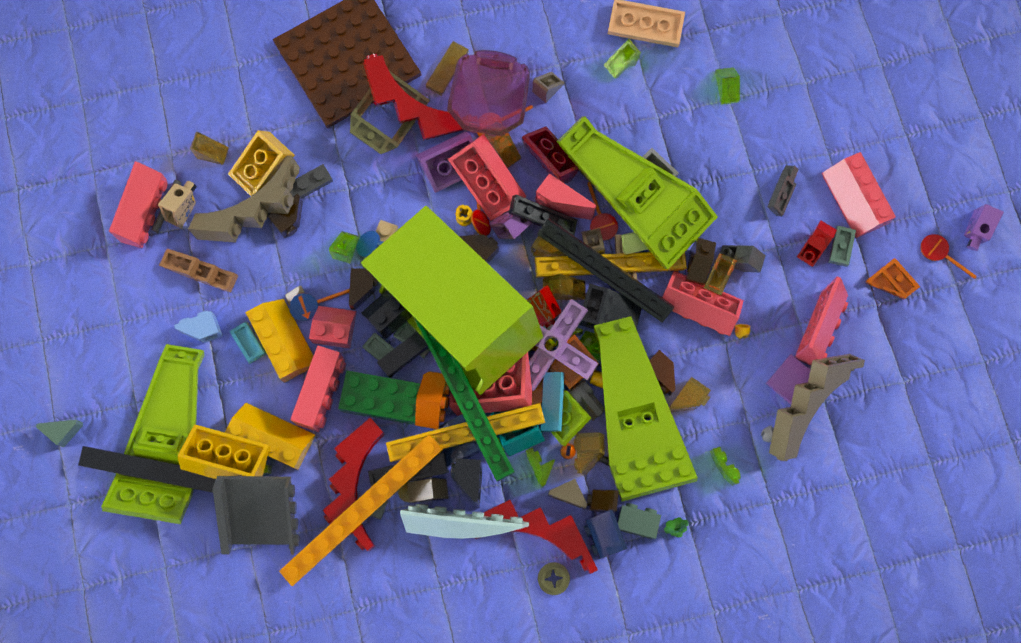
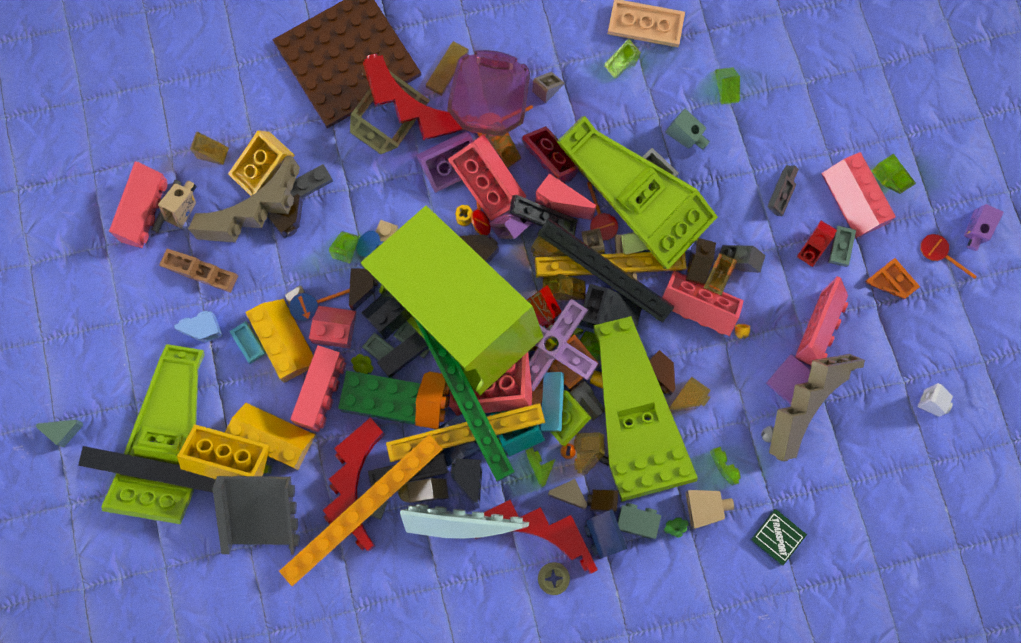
none -> lime plant [351,354,374,374]
none -> sand green torso [665,109,710,150]
none -> tan torso [685,490,734,529]
none -> dark green tile [750,509,807,566]
none -> clear neon green slope [872,154,916,194]
none -> white slope [918,383,953,417]

